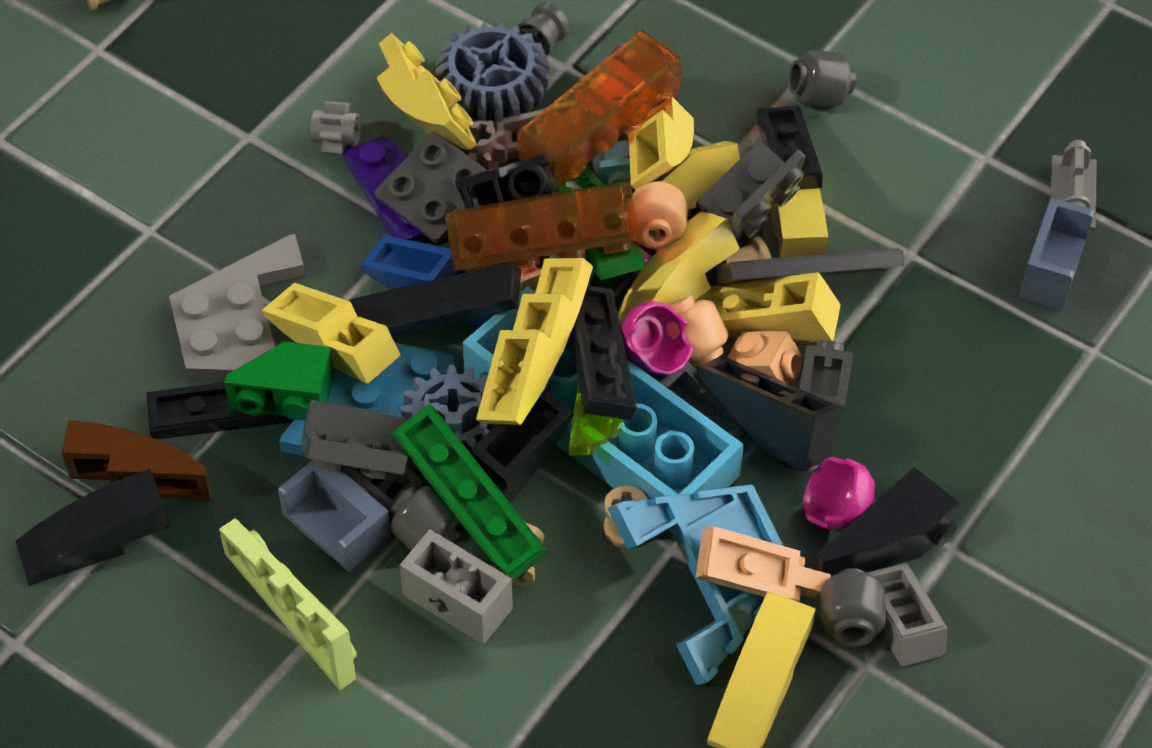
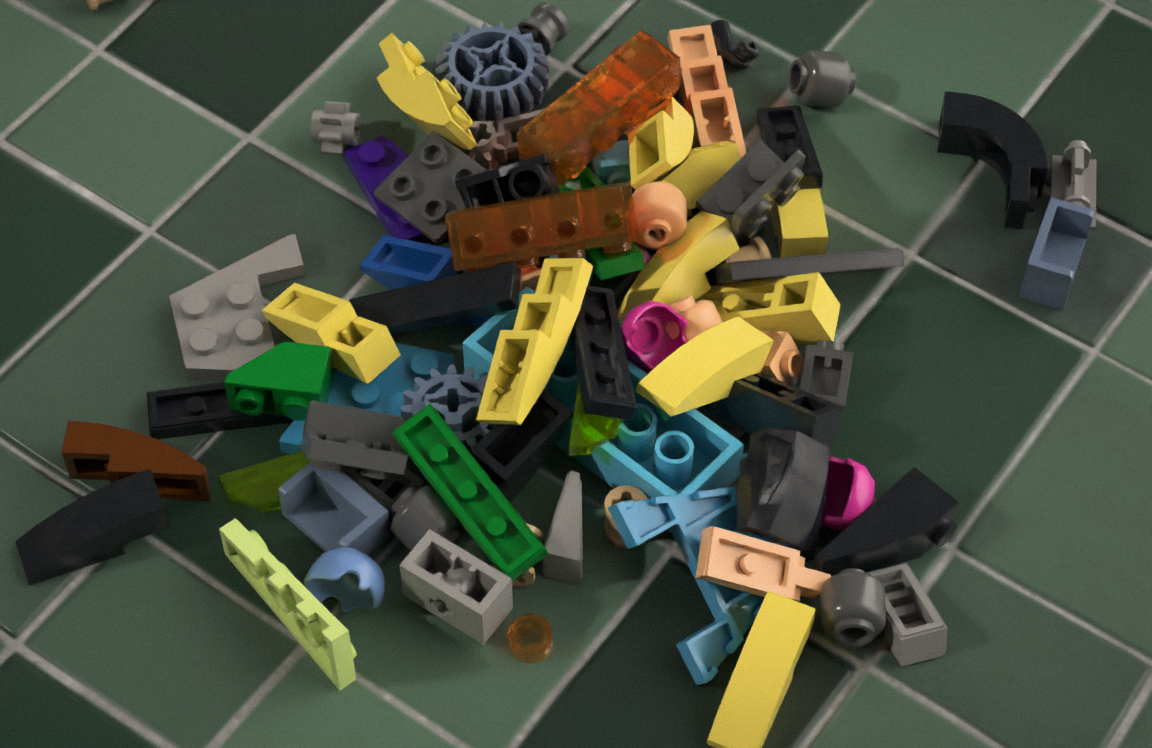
none -> clear neon green tile [218,451,312,512]
none -> medium blue hair [304,547,385,613]
none -> clear orange bush [507,613,553,663]
none -> light grey slope [542,471,583,585]
none -> light yellow slope [635,316,774,417]
none -> light nougat slope [667,25,746,159]
none -> black arm [710,20,759,69]
none -> black slope [736,428,831,562]
none -> black arch [937,91,1048,230]

